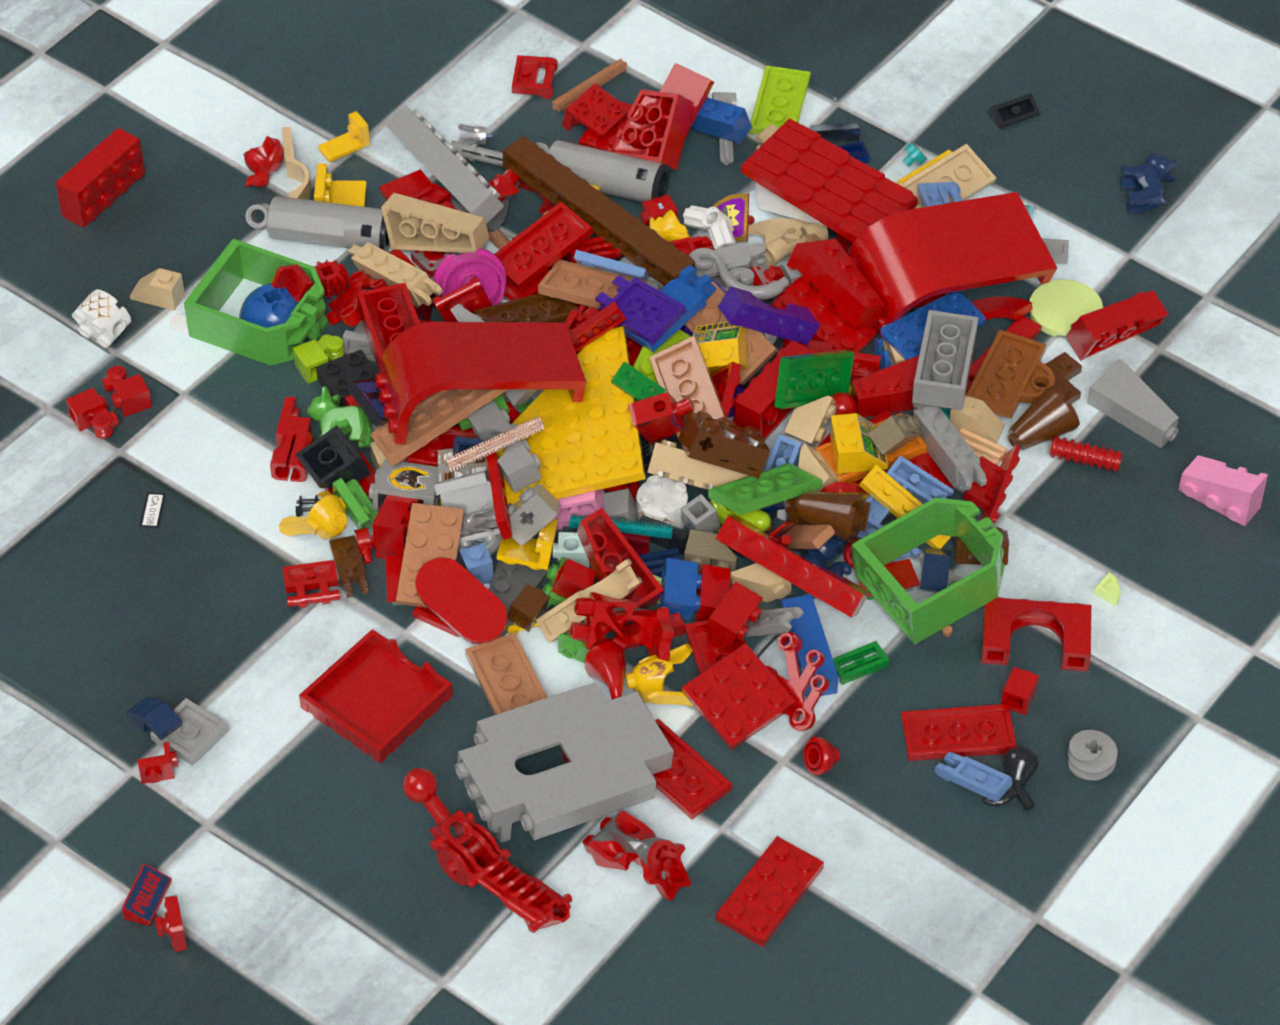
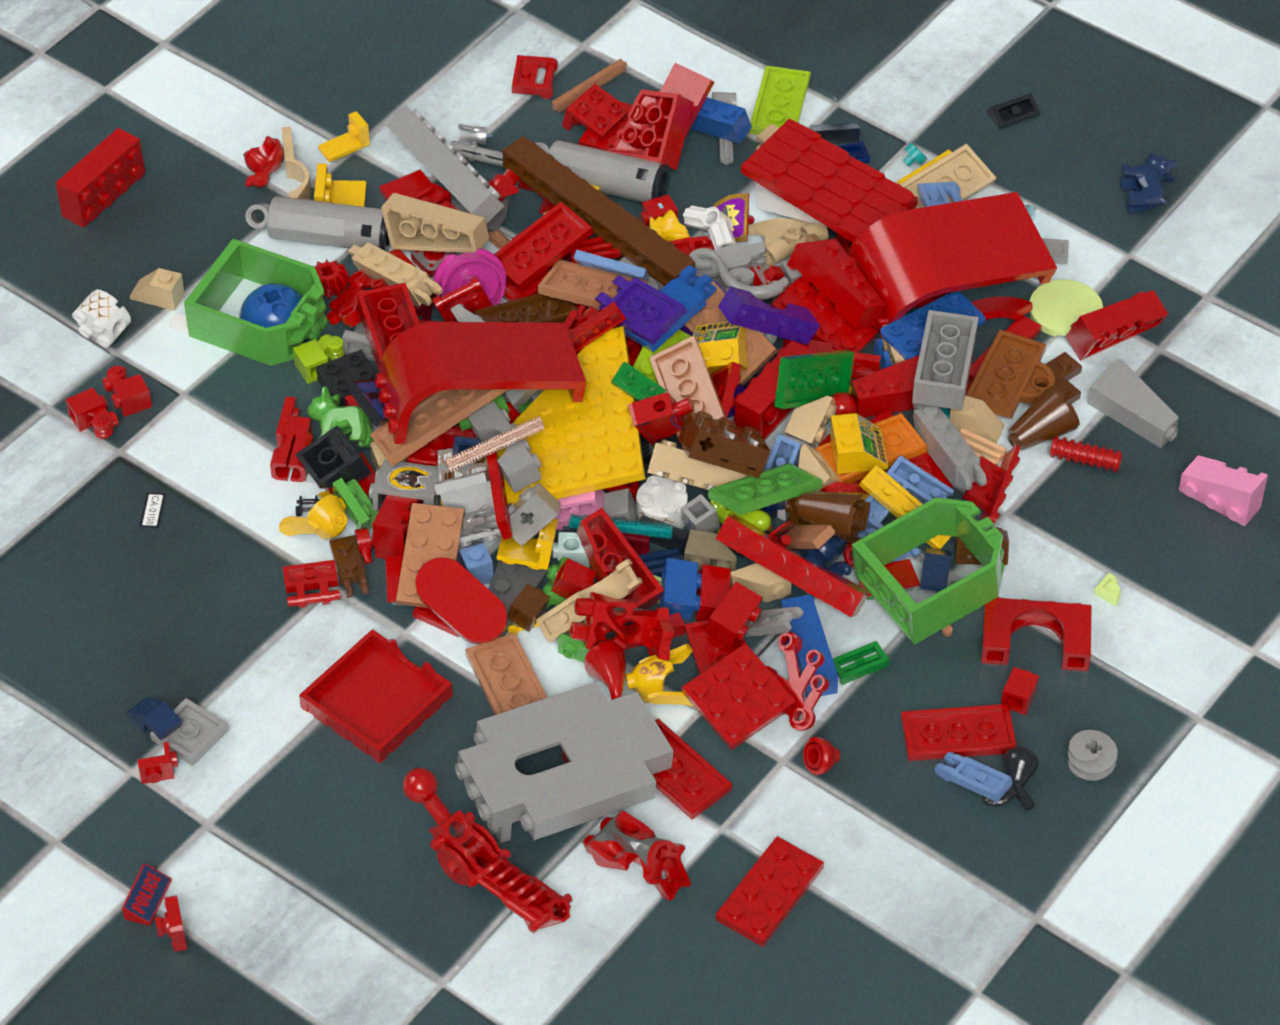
red bracket [271,264,314,303] -> none
dark tan slope [868,414,923,455] -> none

